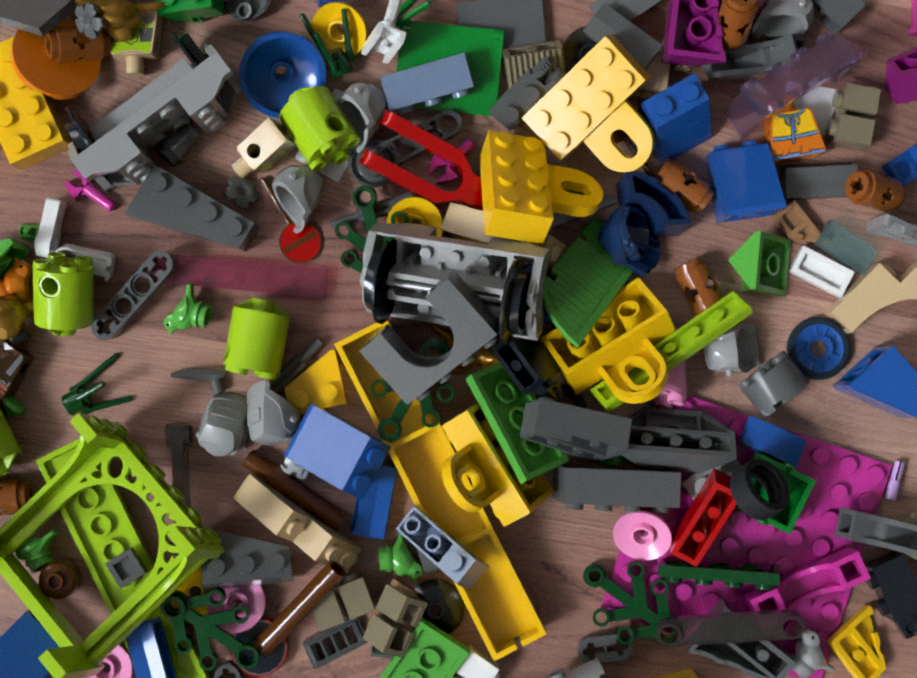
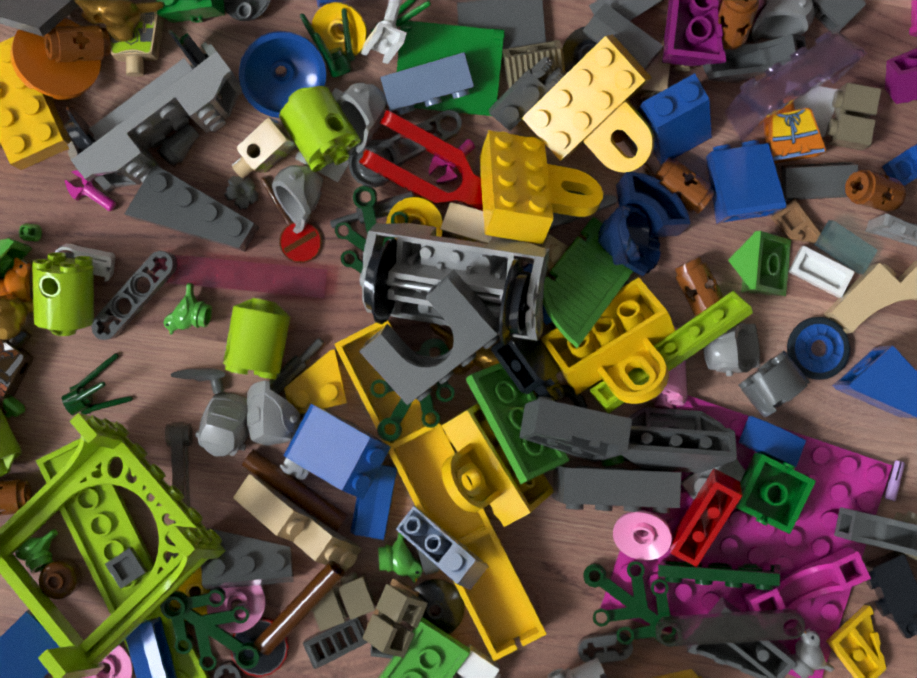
white piece [34,197,67,258] -> none
dark grey plant [75,2,106,39] -> none
black tyre [730,458,790,520] -> none

